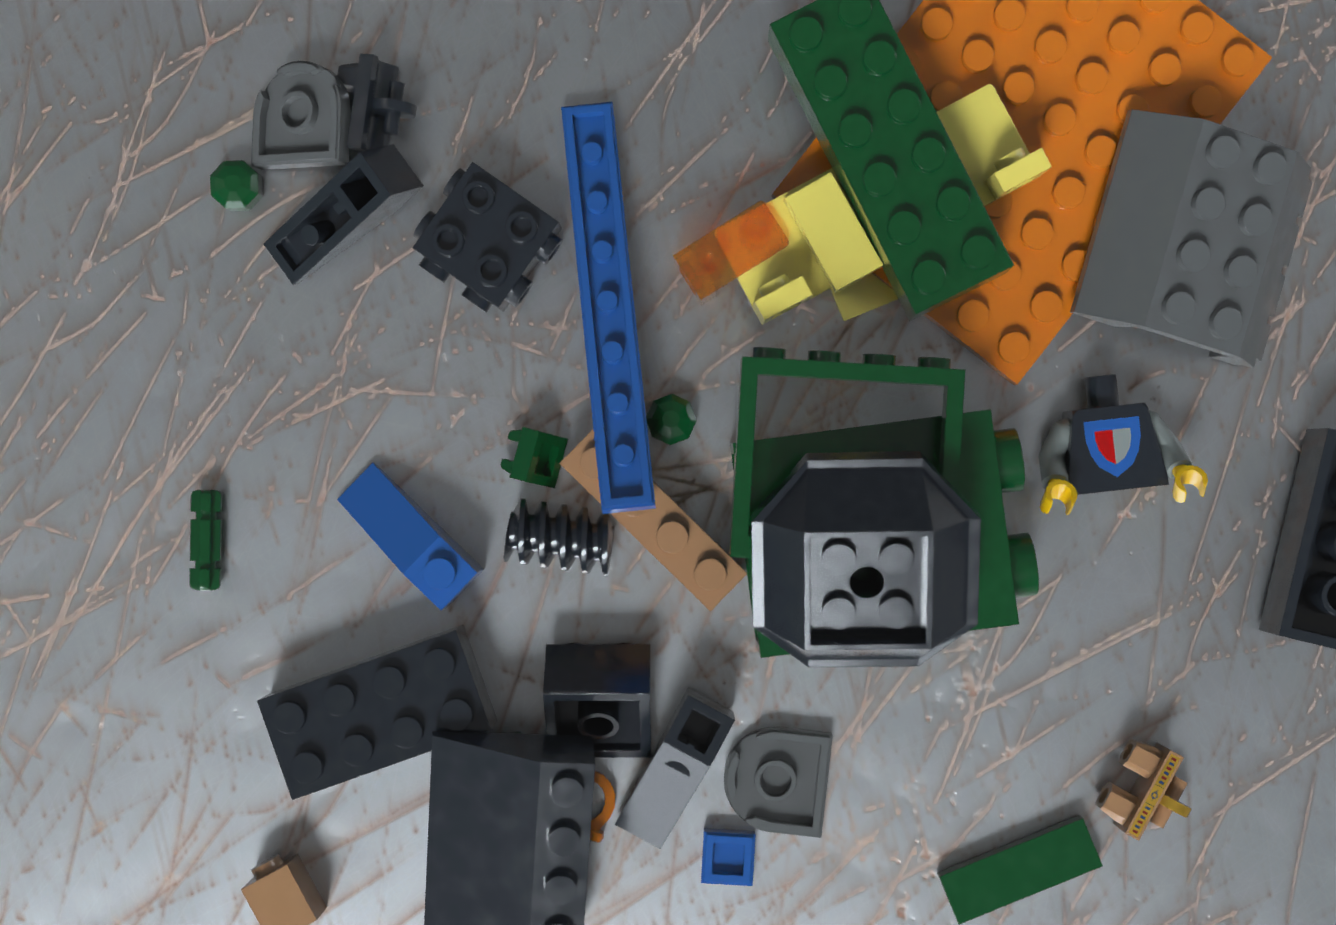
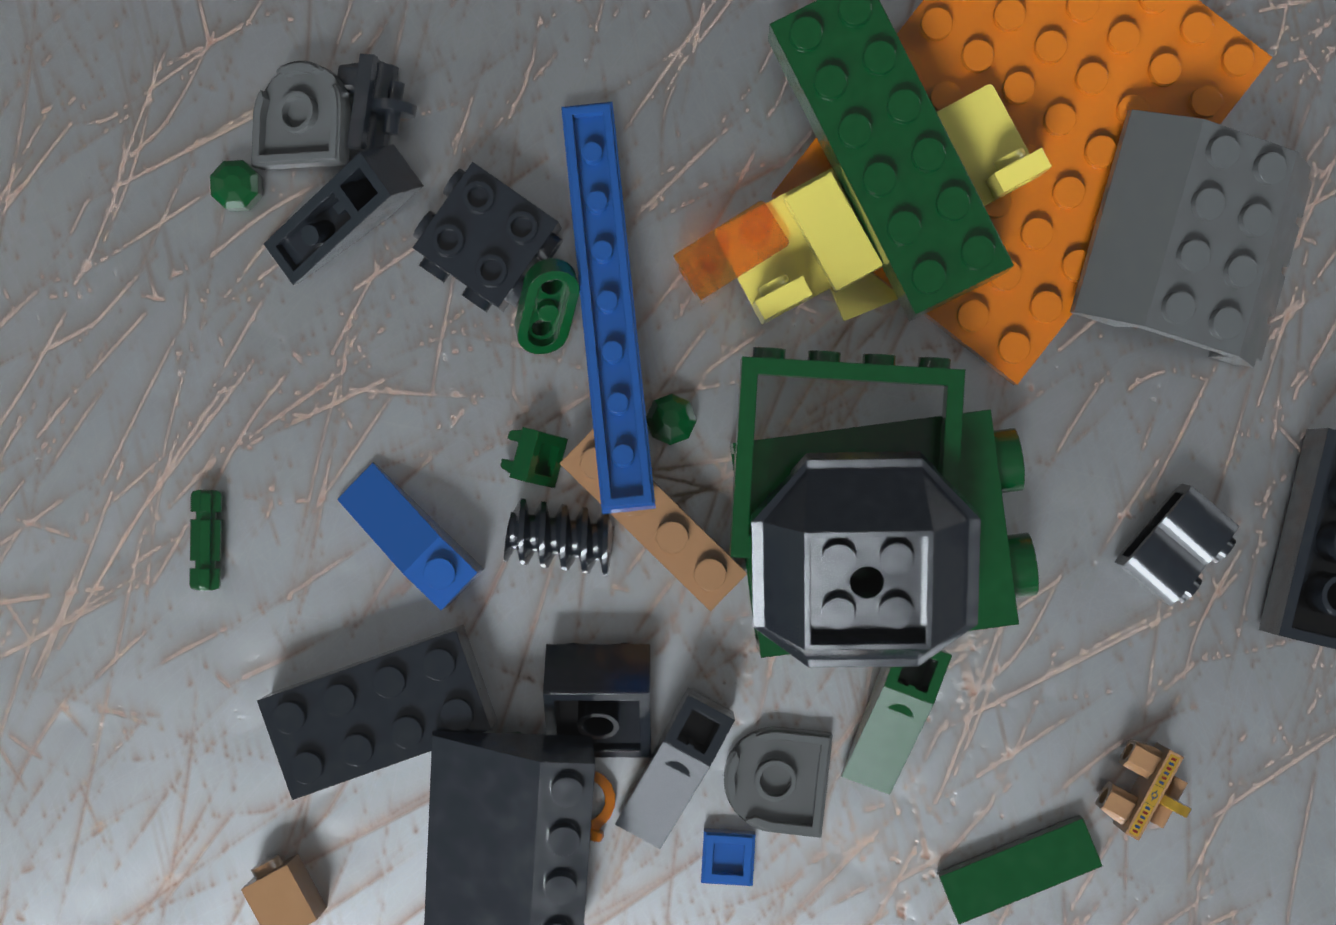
torso [1038,374,1208,515] -> none
none -> dark green plate [515,258,580,354]
none -> slope [841,649,952,795]
none -> black brick [1114,484,1239,606]

